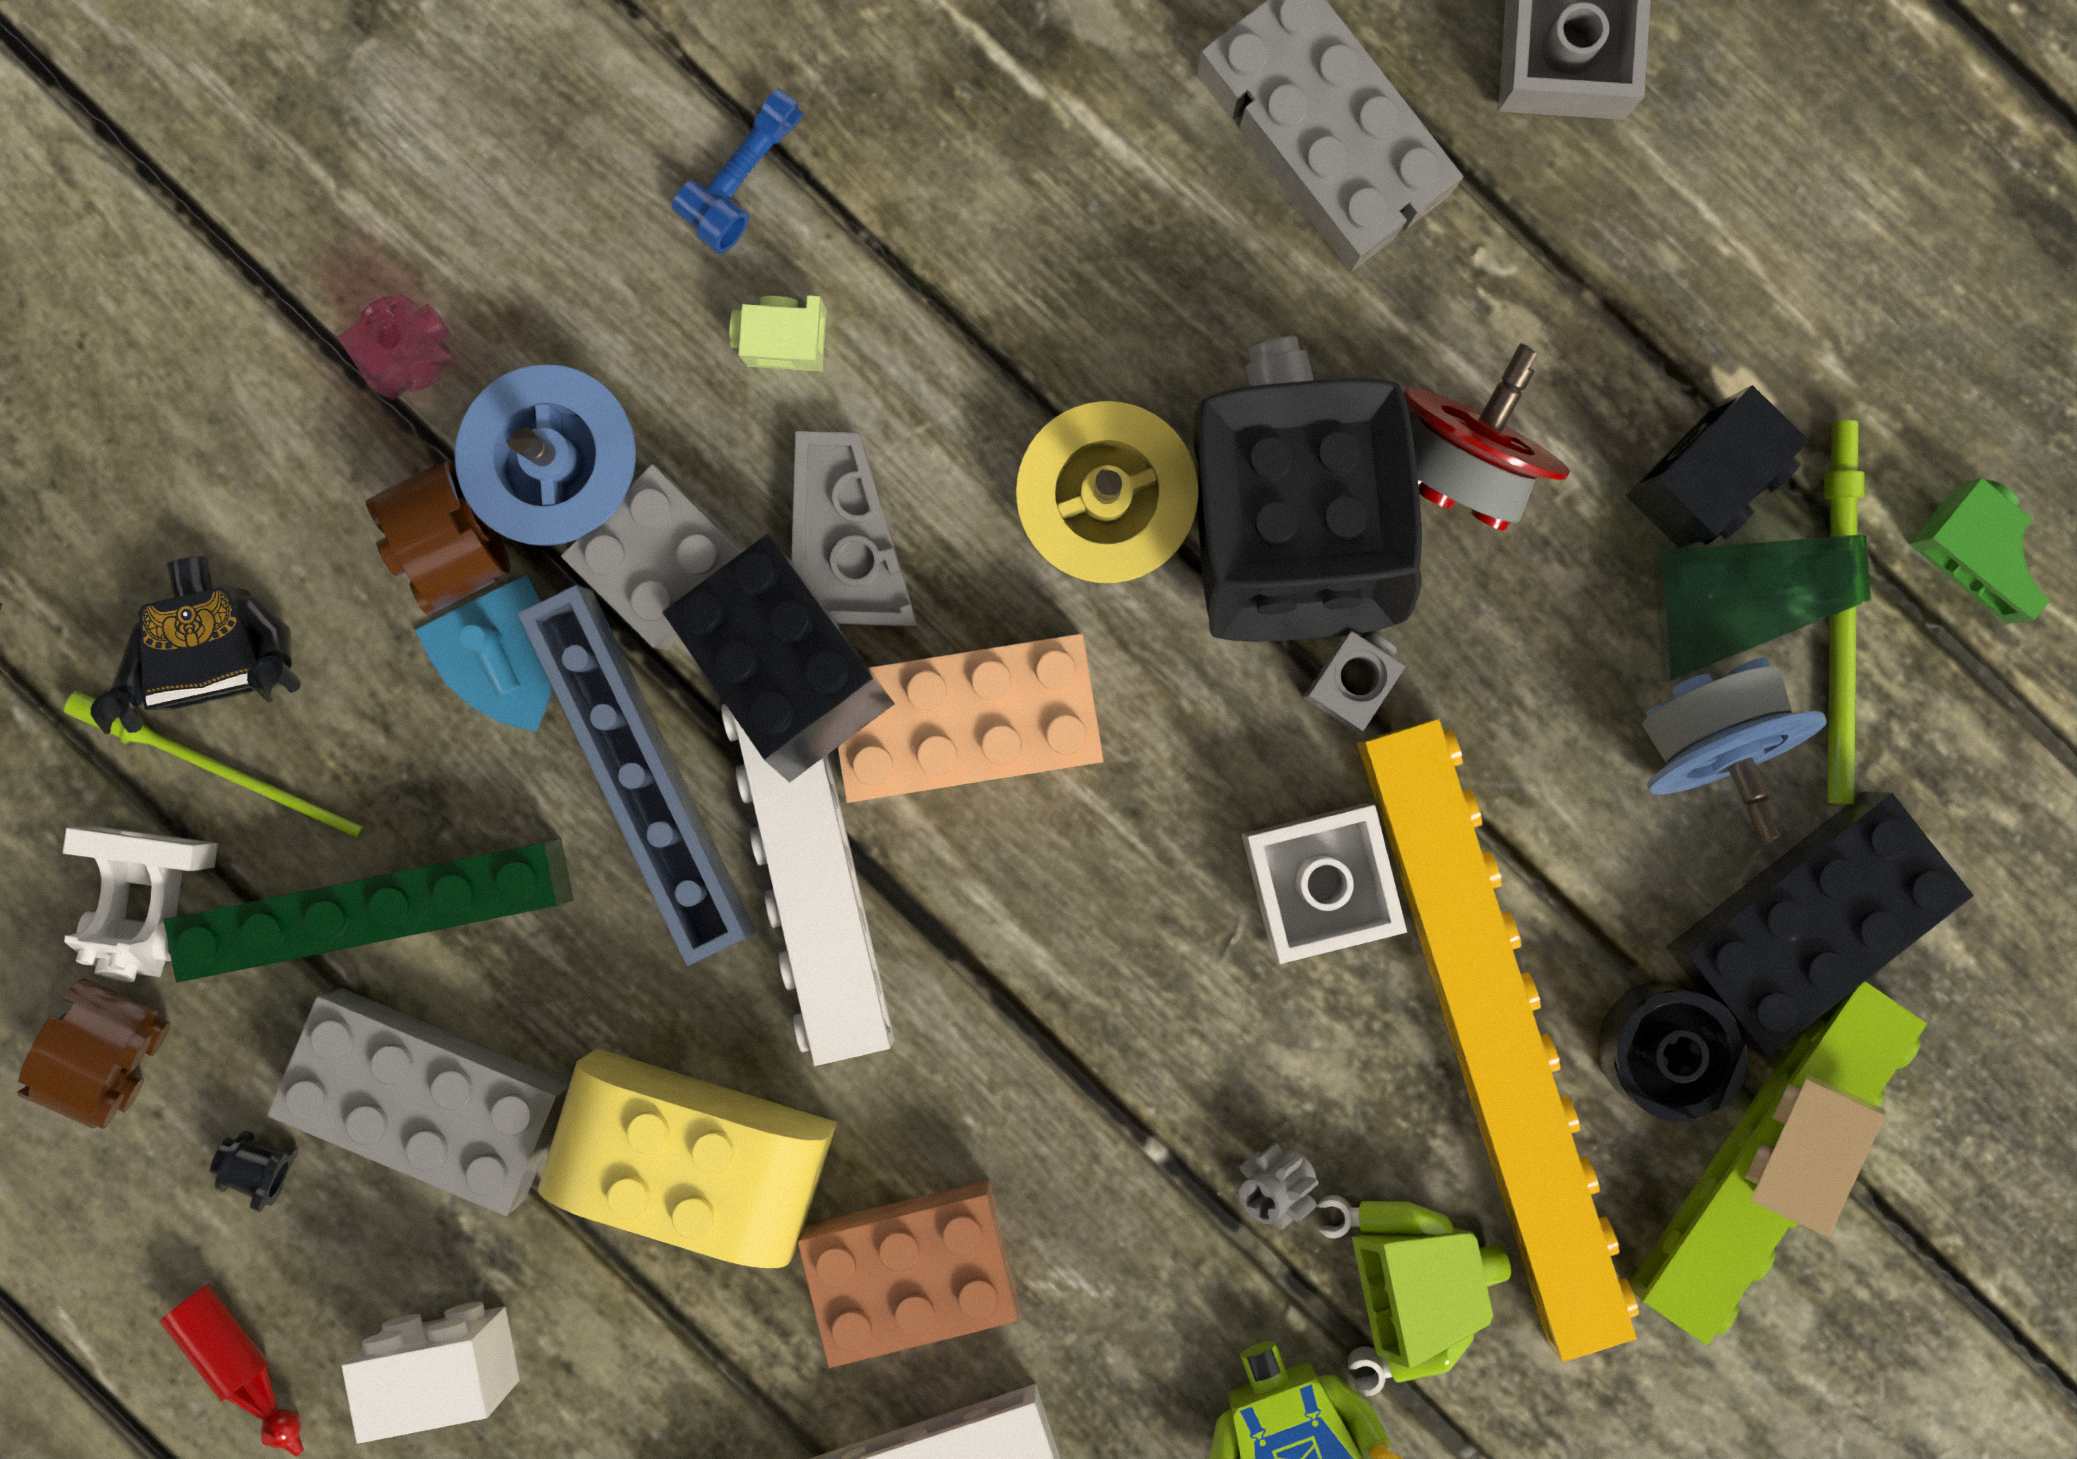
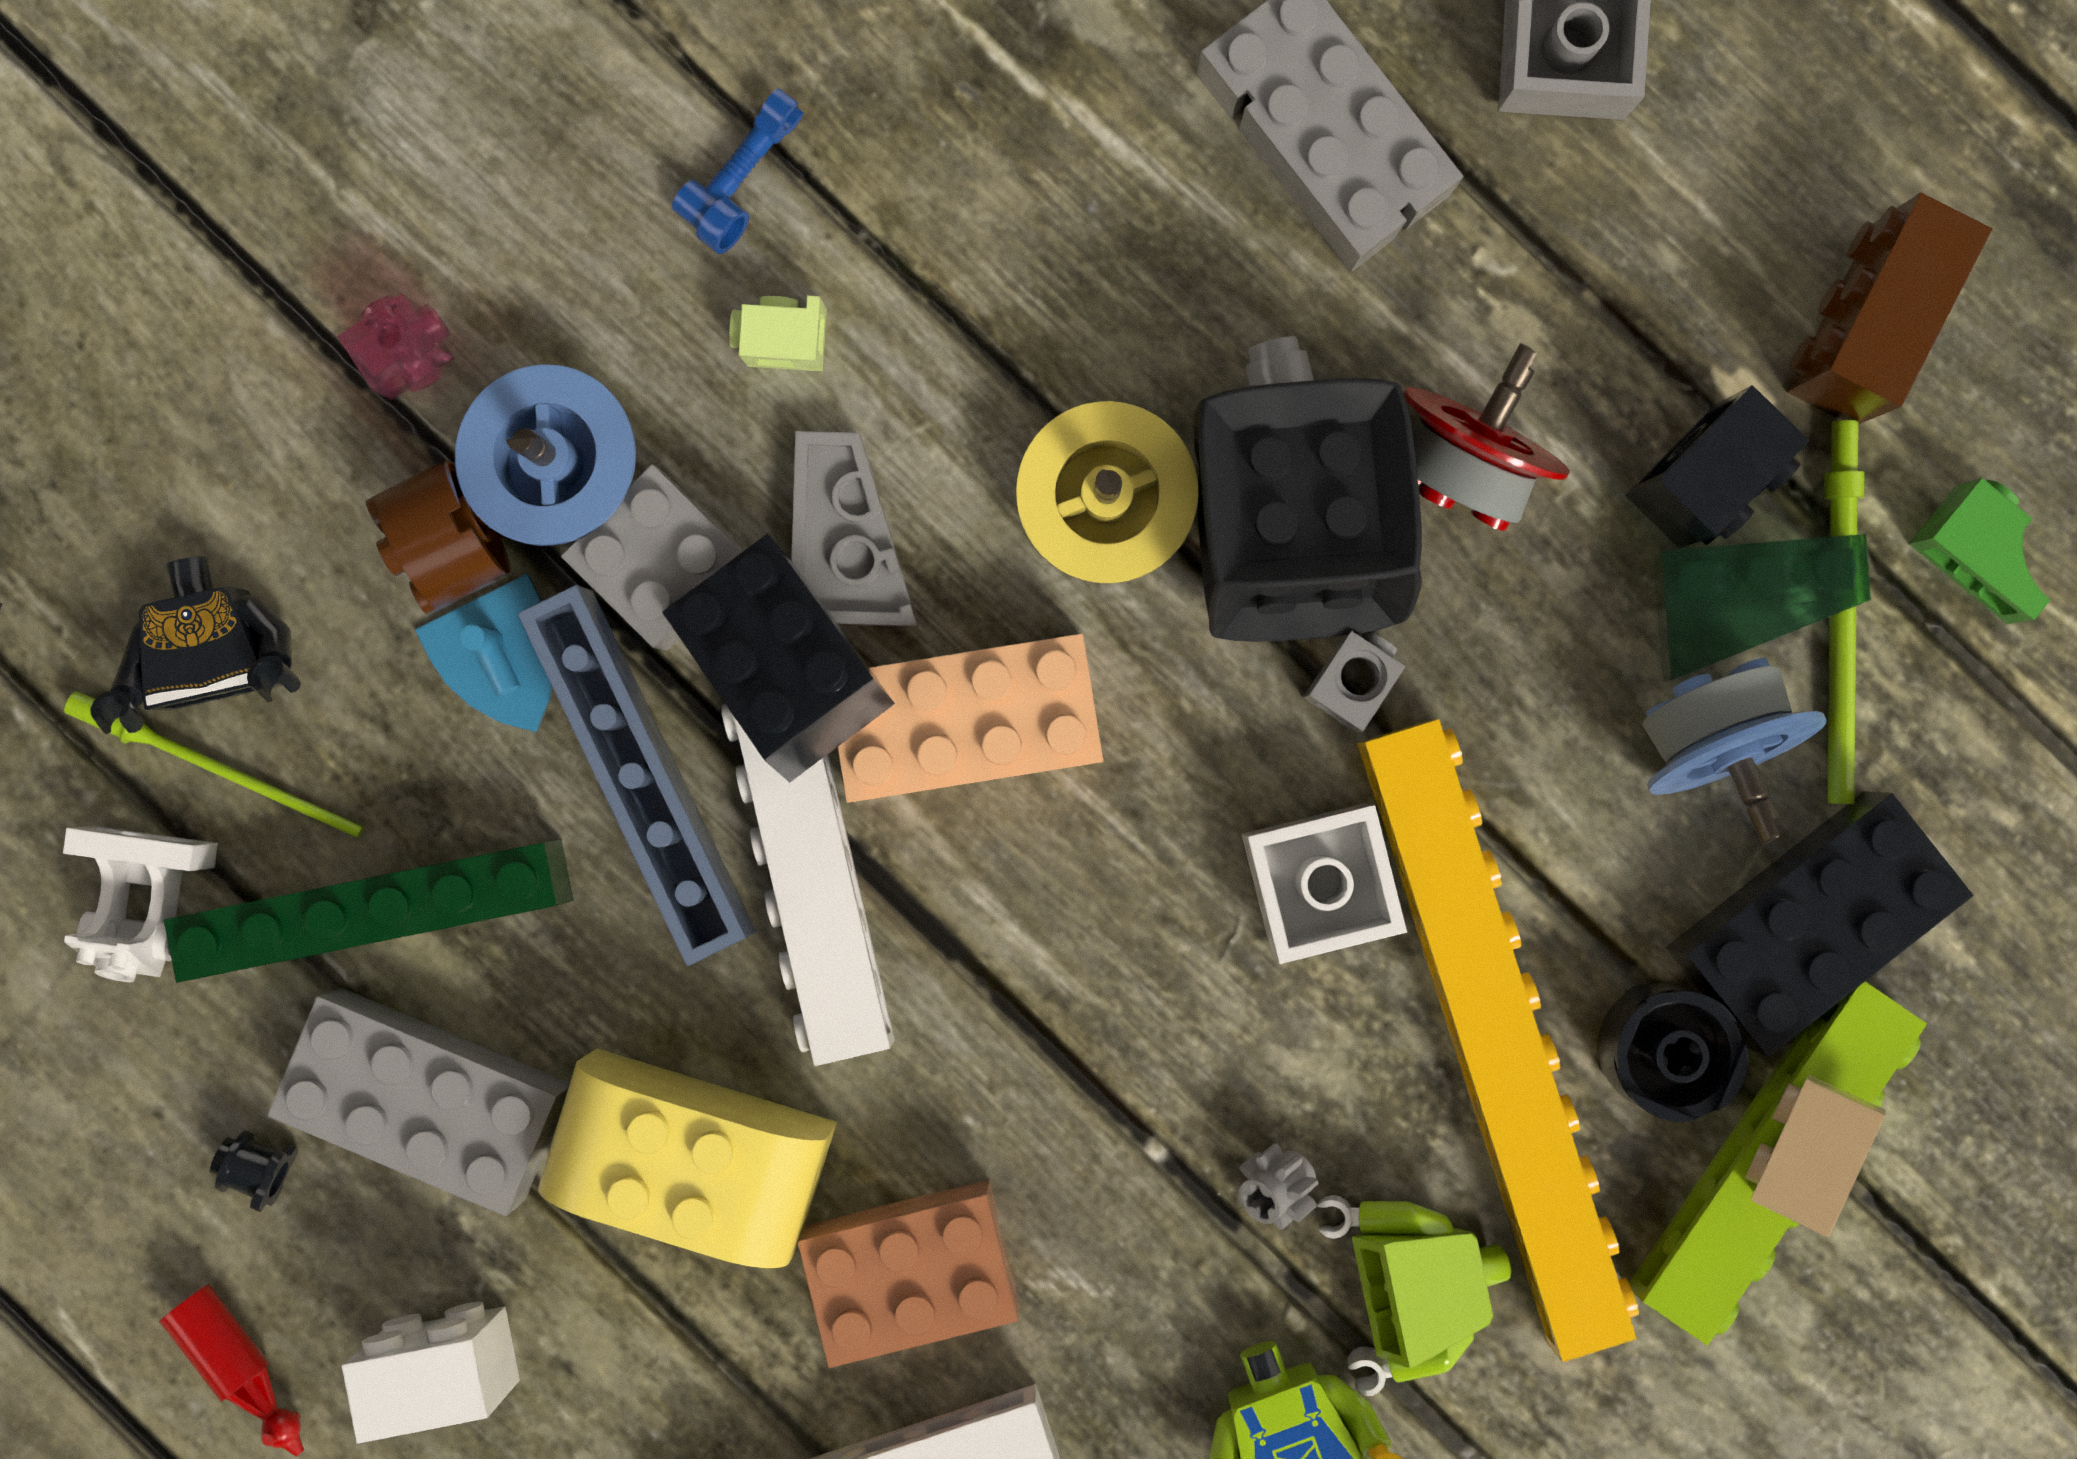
reddish brown brick [17,978,171,1129] -> none
none -> reddish brown brick [1786,192,1993,424]

